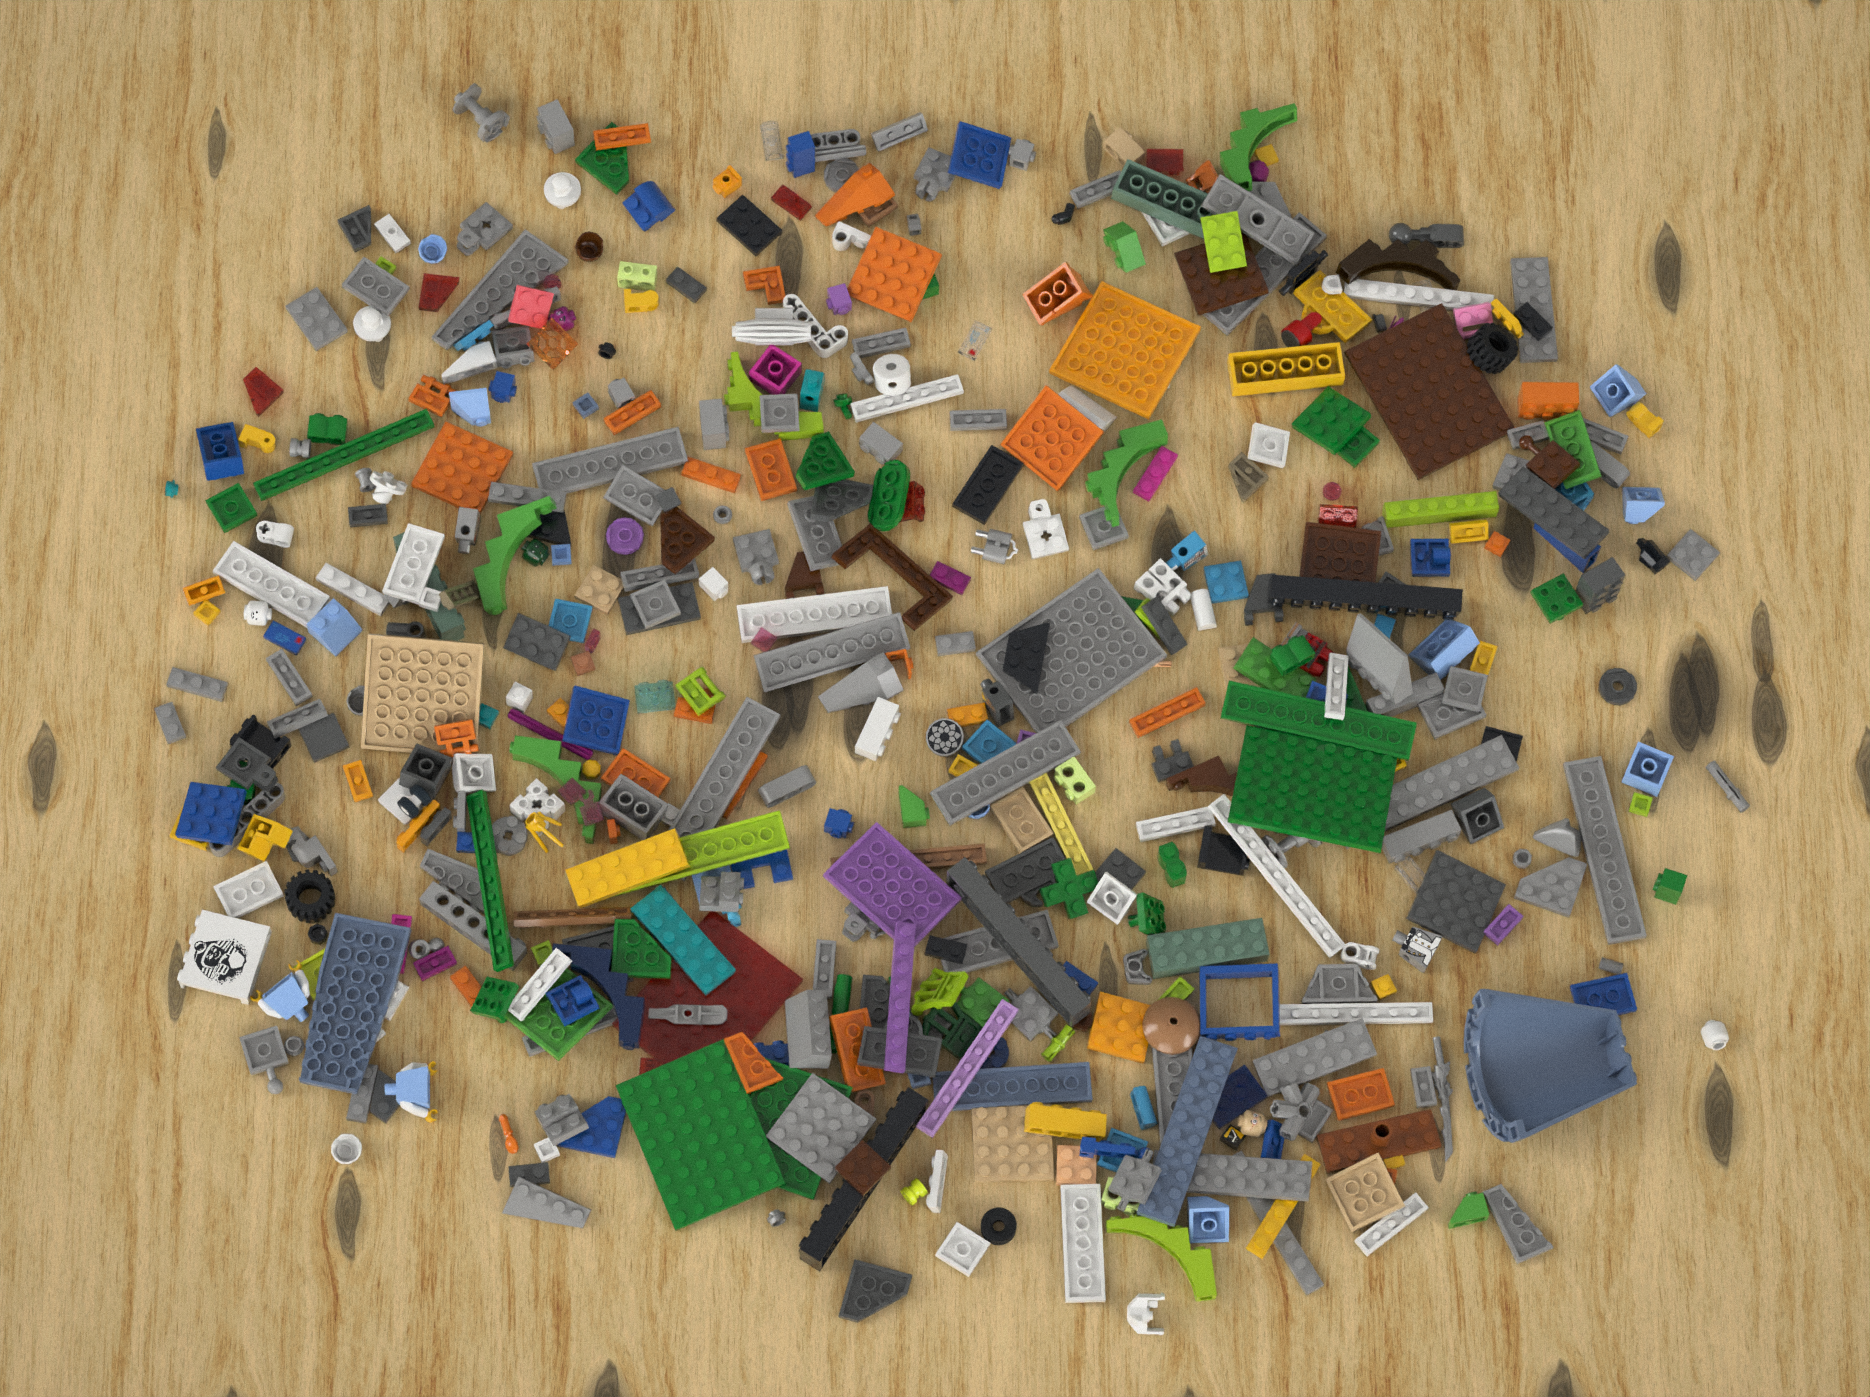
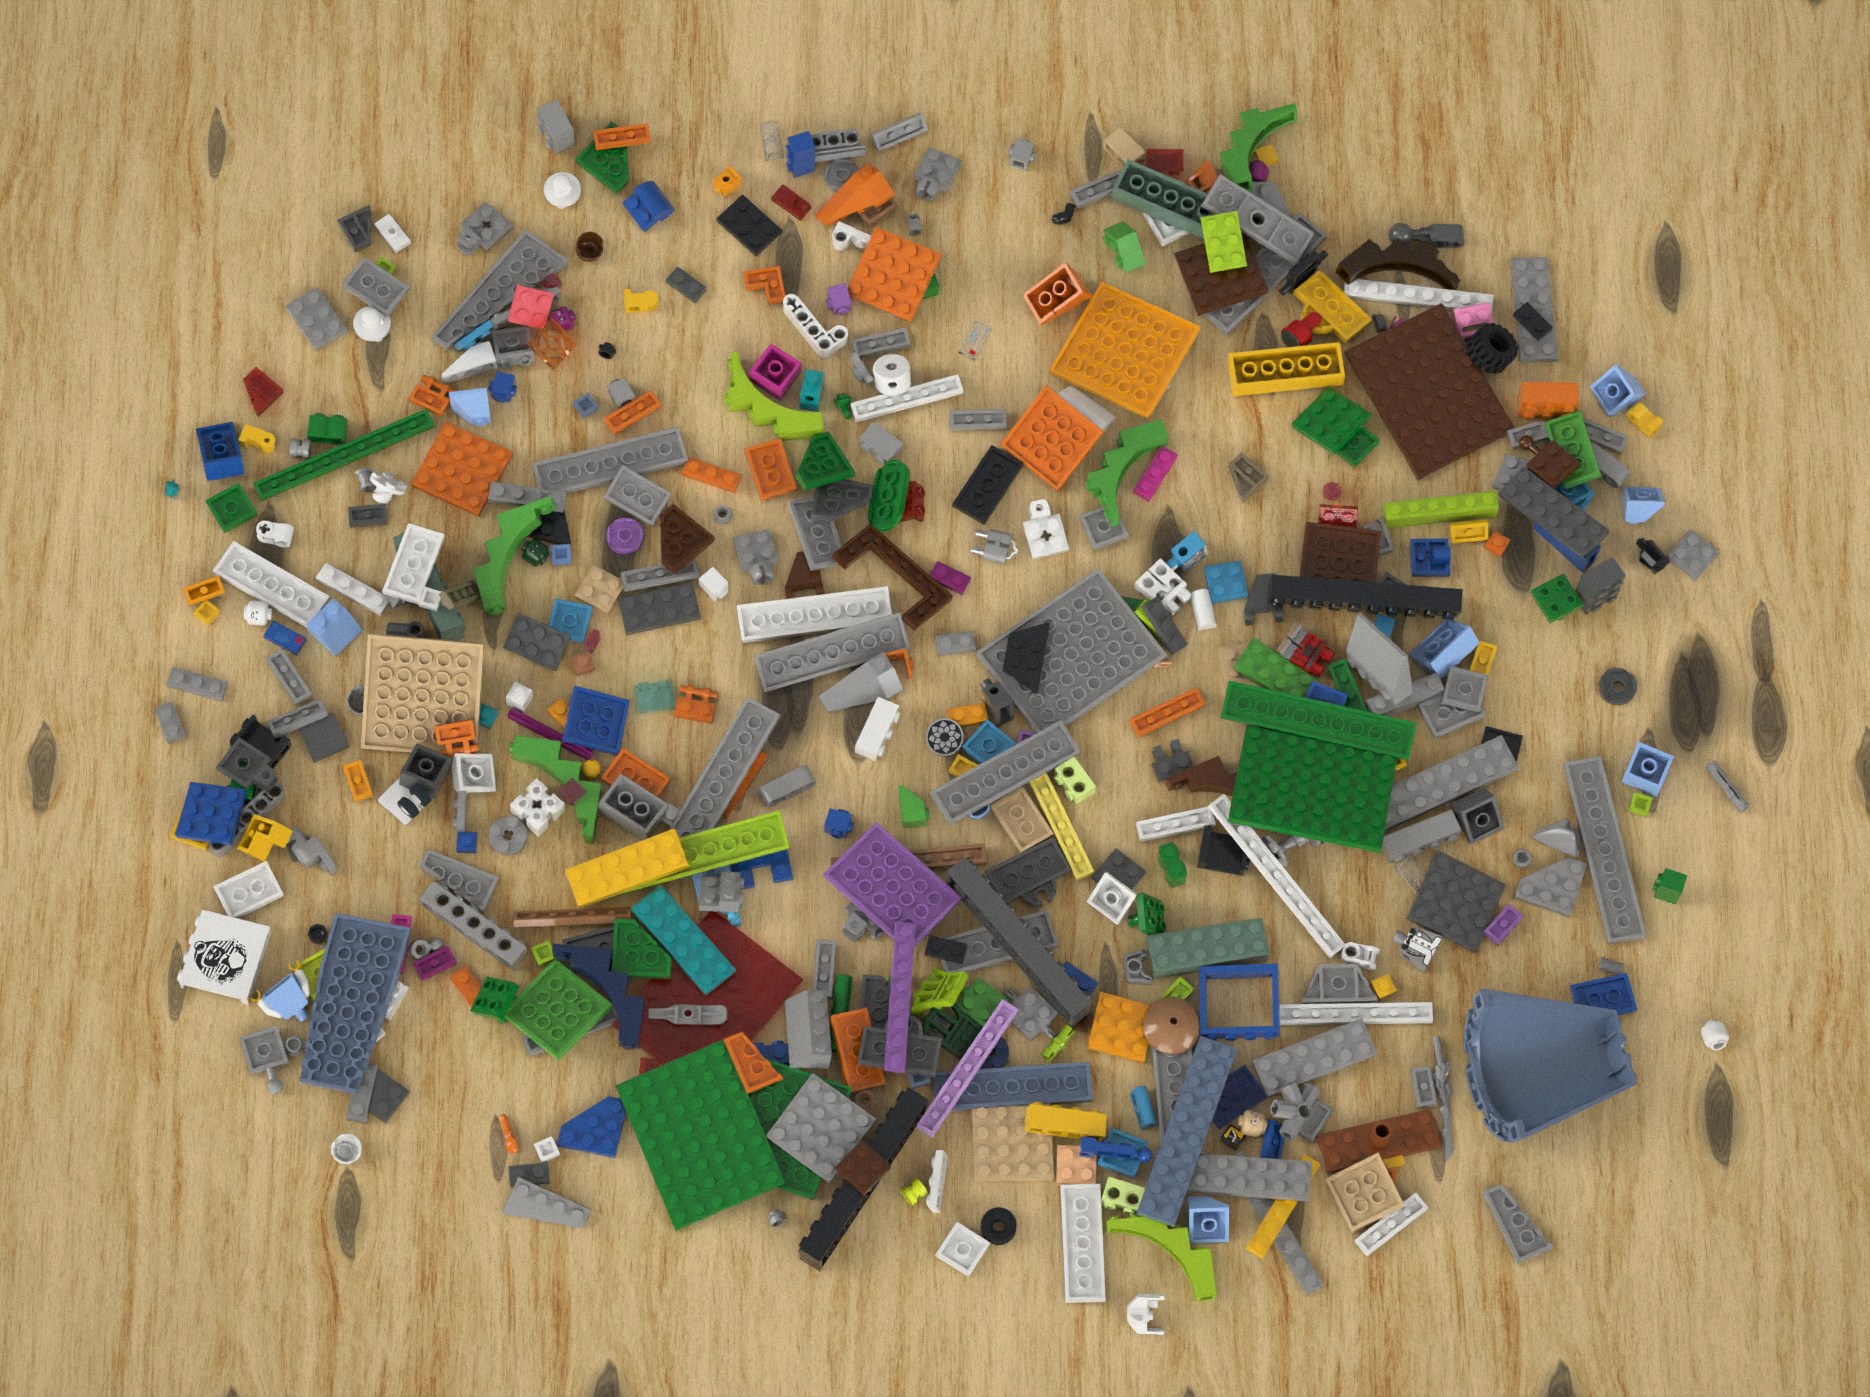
black tyre [284,869,335,923] -> none
light blue torso [385,1061,438,1123] -> none
light orange plate [396,800,441,853] -> none
light blue hair [418,234,447,264] -> none
clear red wing [418,273,460,312] -> none
dark grey plate [420,807,452,846] -> none
light grey piece [452,83,510,143] -> none
light grey torso [455,507,481,554] -> none
green plate [466,789,514,972] -> none
white plate [508,948,572,1022] -> none
yellow plant [525,811,564,853] -> none
light grey plate [534,1093,589,1146] -> none
blue plate [546,975,599,1027] -> none
clear pink plate [578,790,605,826] -> none
orange plate [607,819,621,844] -> none
yellowish green brick [617,261,657,291] -> none
light grey plate [630,580,681,629] -> none
dark grey tile [656,487,681,513] -> none
lime plate [675,667,726,716] -> none
light grey brick [699,398,729,450] -> none
white plate [732,308,811,345] -> none
clear pink plate [751,627,777,652] -> none
light grey plate [760,394,799,433] -> none
dark grey plate [839,1259,912,1323] -> none
blue plate [948,121,1011,189] -> none
green plate [1039,858,1098,919] -> none
light grey plate [1108,1149,1162,1212] -> none
white plate [1247,422,1290,468] -> none
green brick [1270,635,1316,676] -> none
white tile [1322,275,1343,295] -> none
white plate [1324,653,1348,720] -> none
orange plate [1327,1068,1395,1121] -> none
bright green slope [1448,1192,1489,1229] -> none
yellow plate [1491,298,1524,339] -> none

